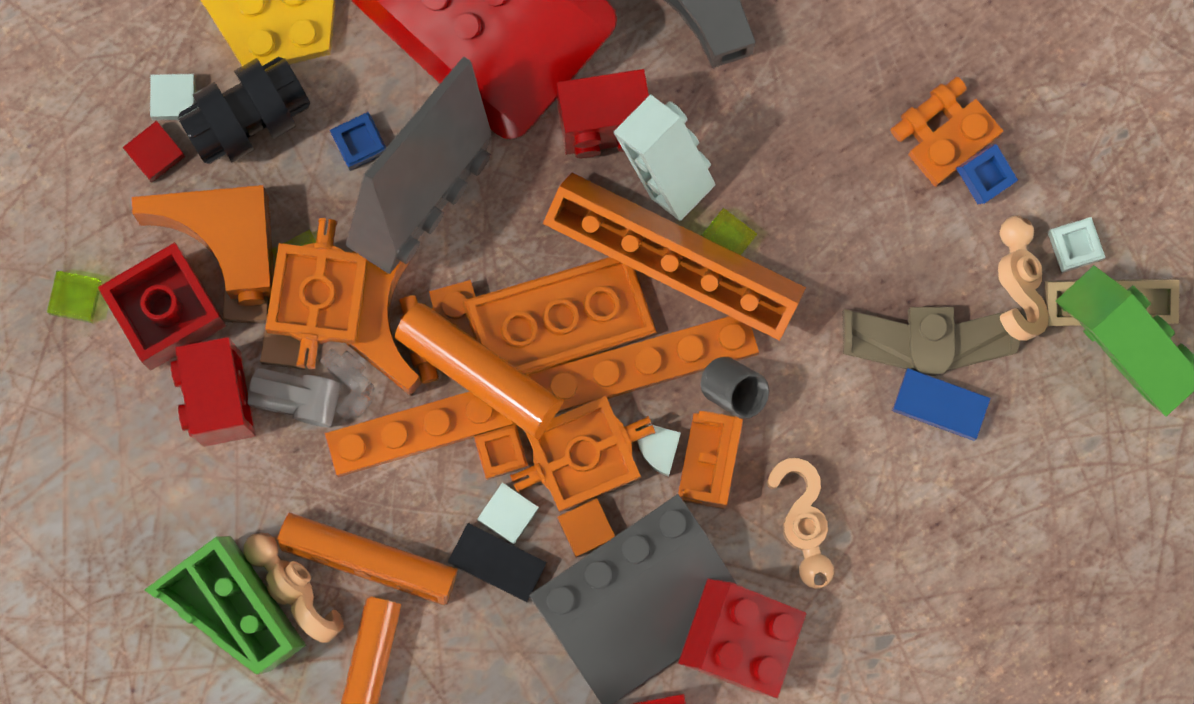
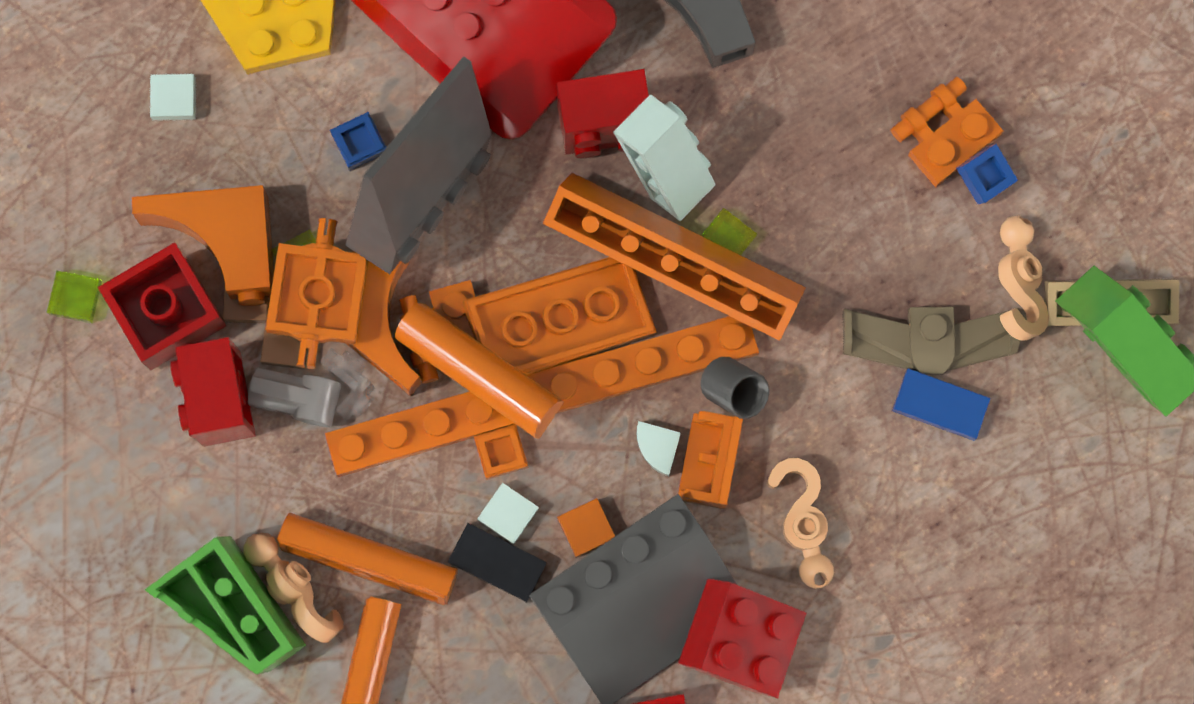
red tile [122,121,185,183] -> none
black piece [178,57,310,164] -> none
orange plate [510,396,656,513] -> none
light aqua tile [1048,217,1106,273] -> none

